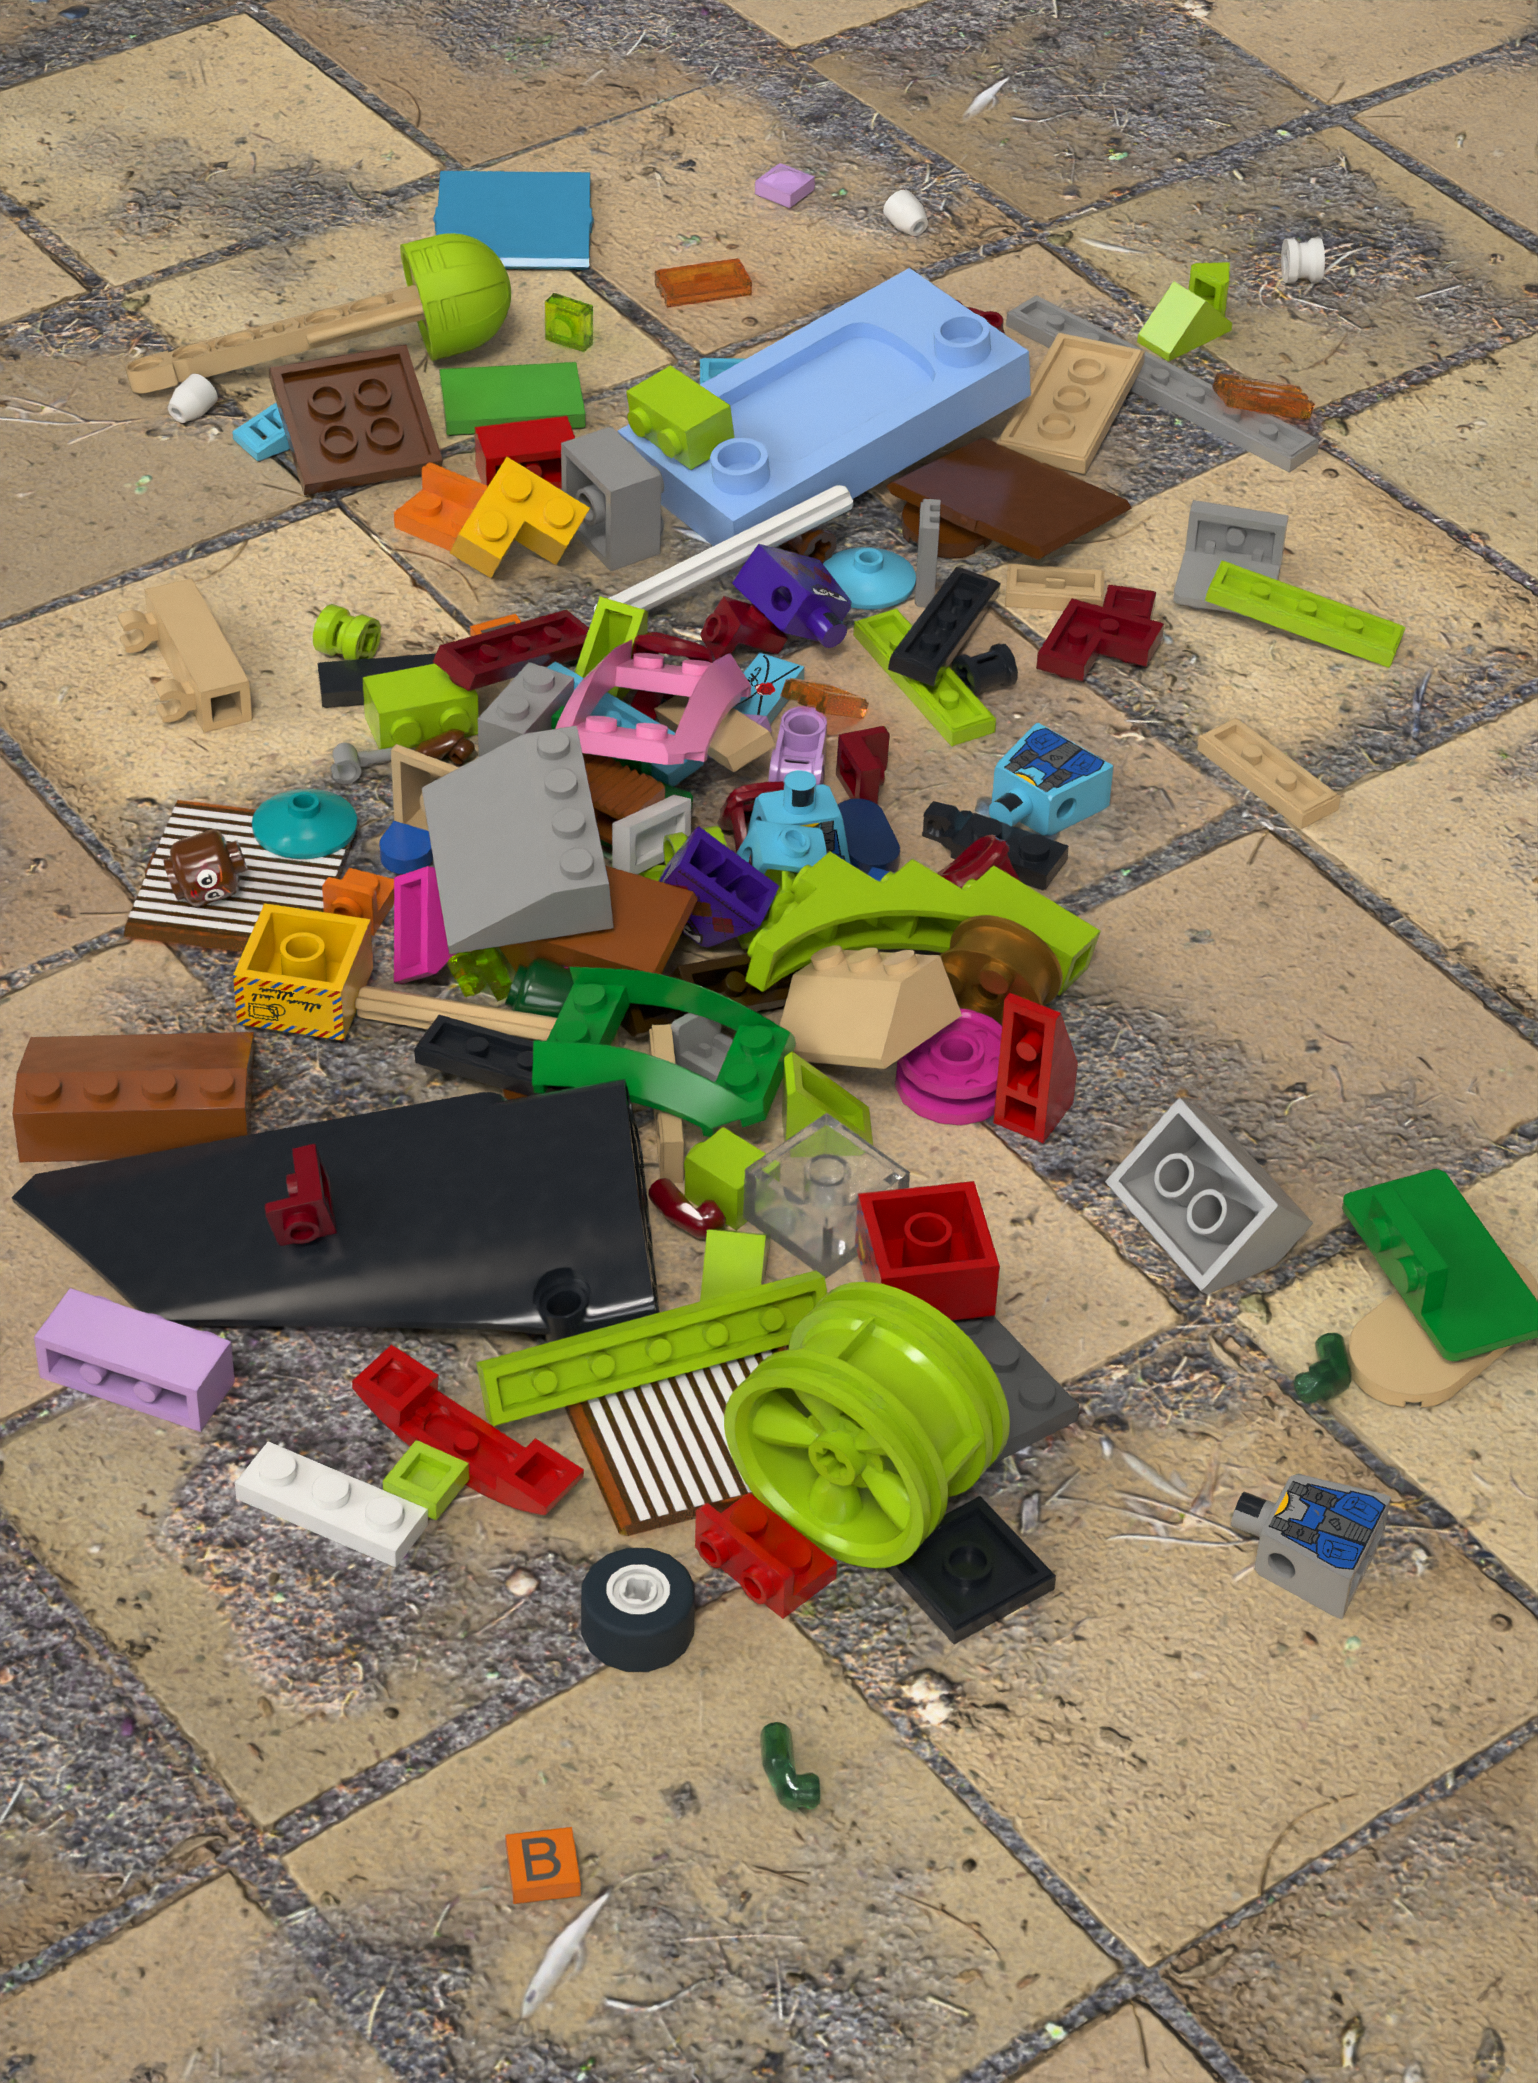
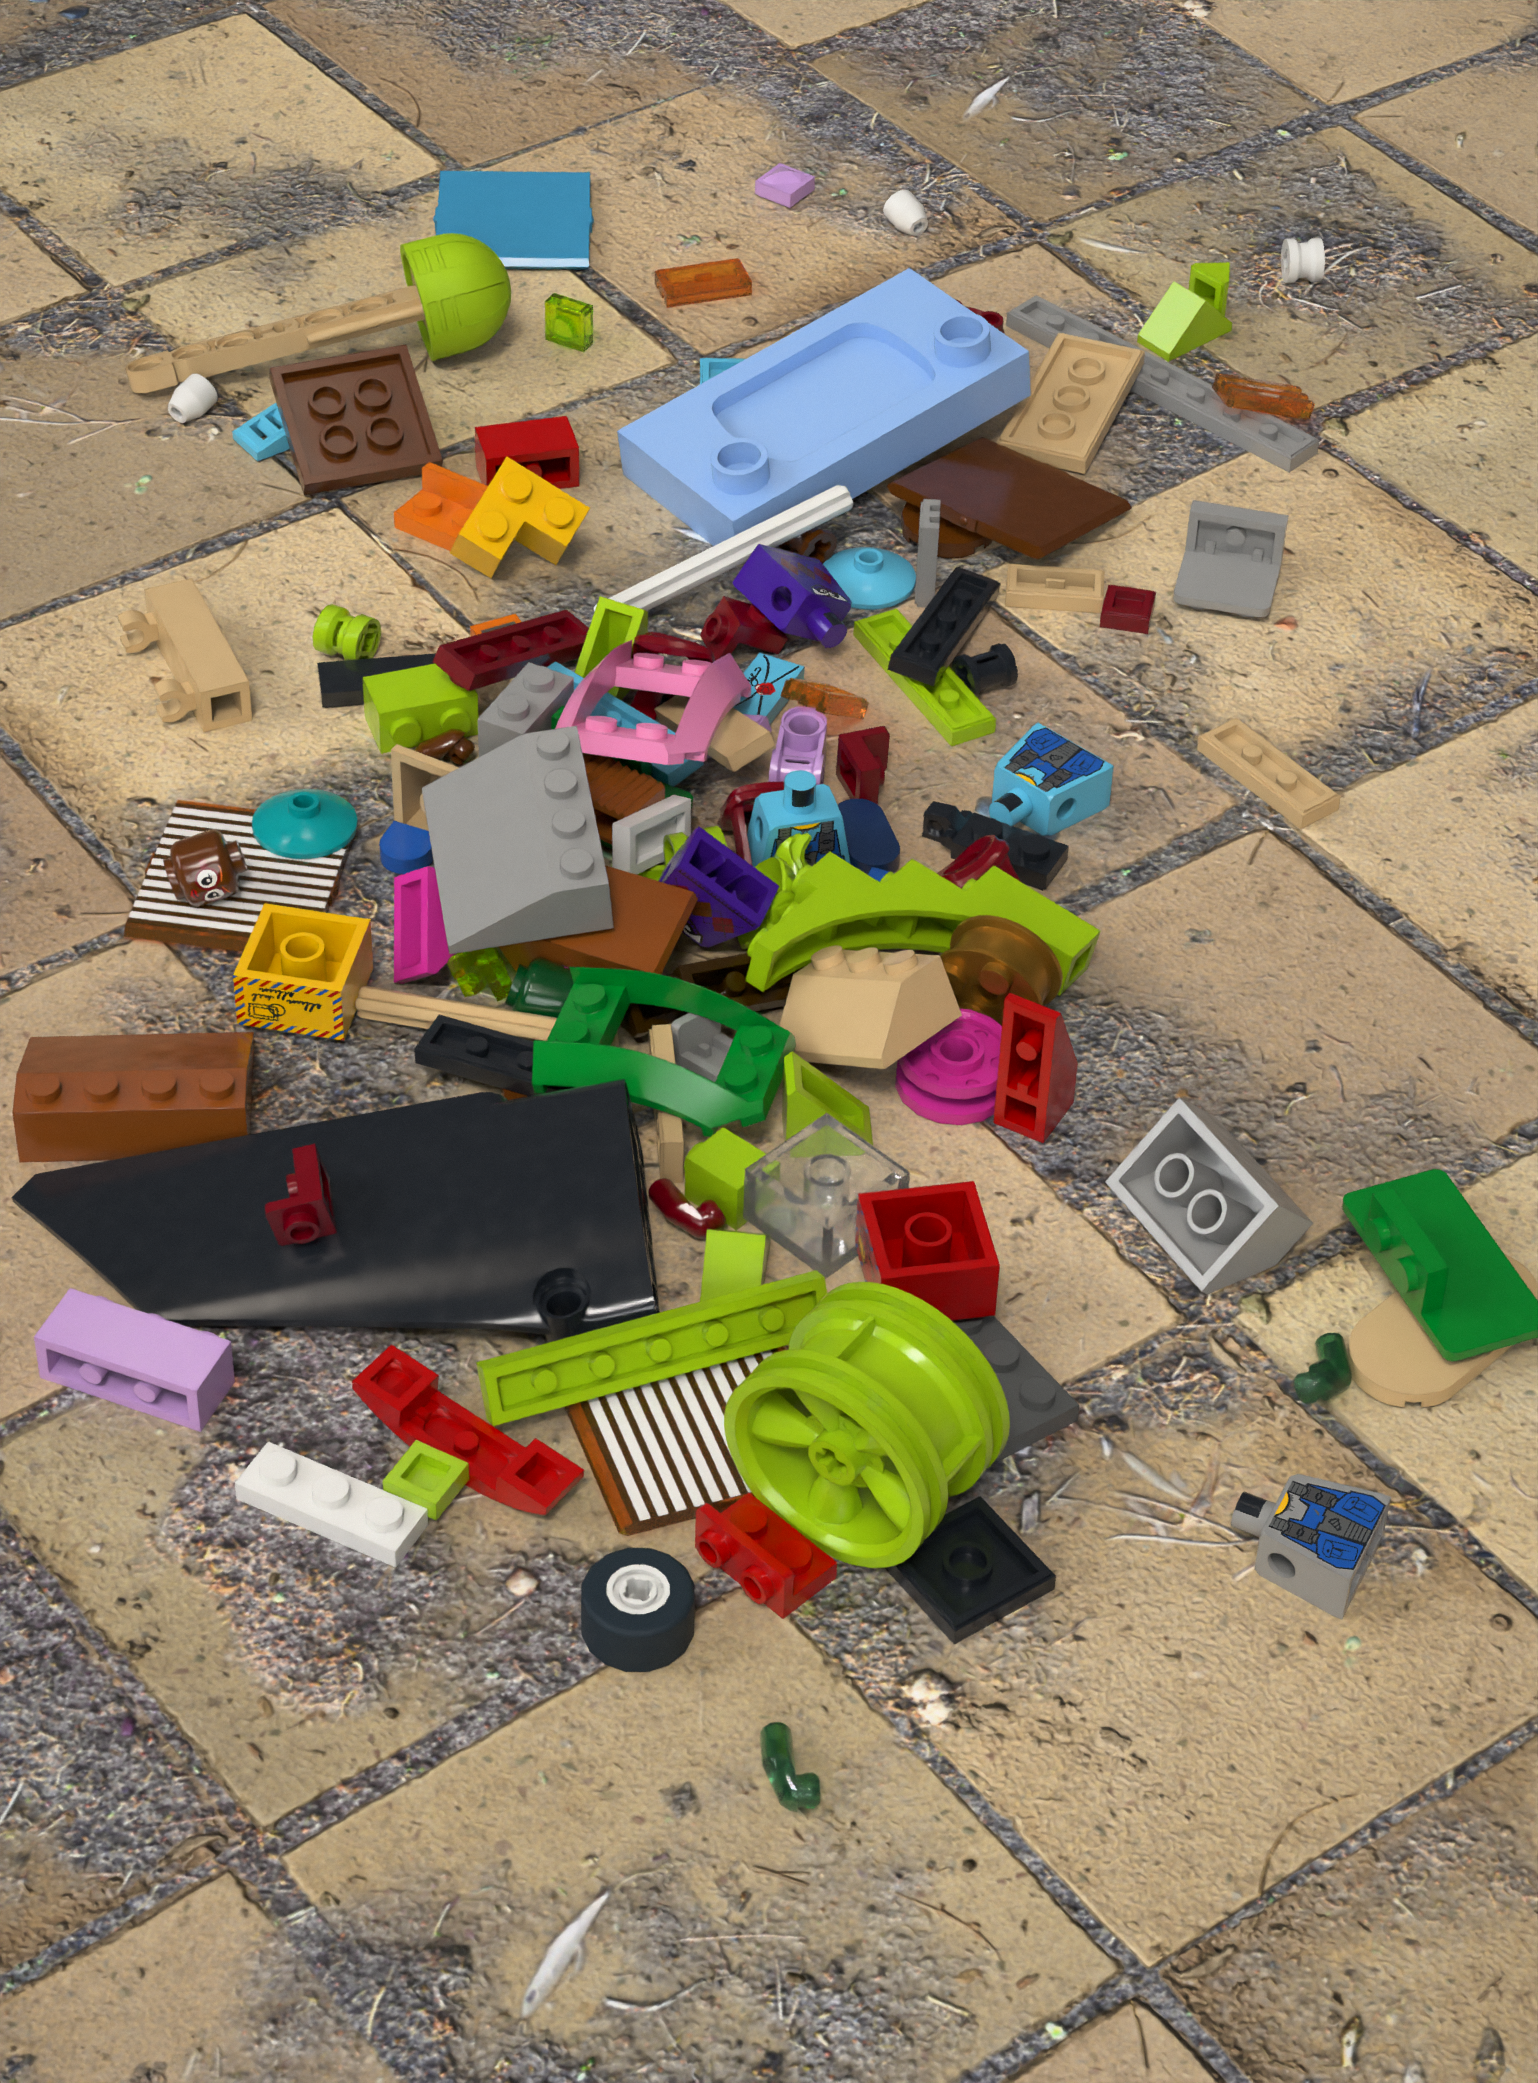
orange bracket [322,868,394,936] -> none
light grey hand [330,743,393,784] -> none
bright green tile [439,362,585,435] -> none
orange tile [505,1827,581,1904] -> none
light grey brick [561,426,664,571] -> none
lime brick [626,365,735,470] -> none
medium azure bracket [736,820,827,874] -> none
dark red plate [1036,598,1164,681] -> none
lime tile [1205,561,1406,668] -> none

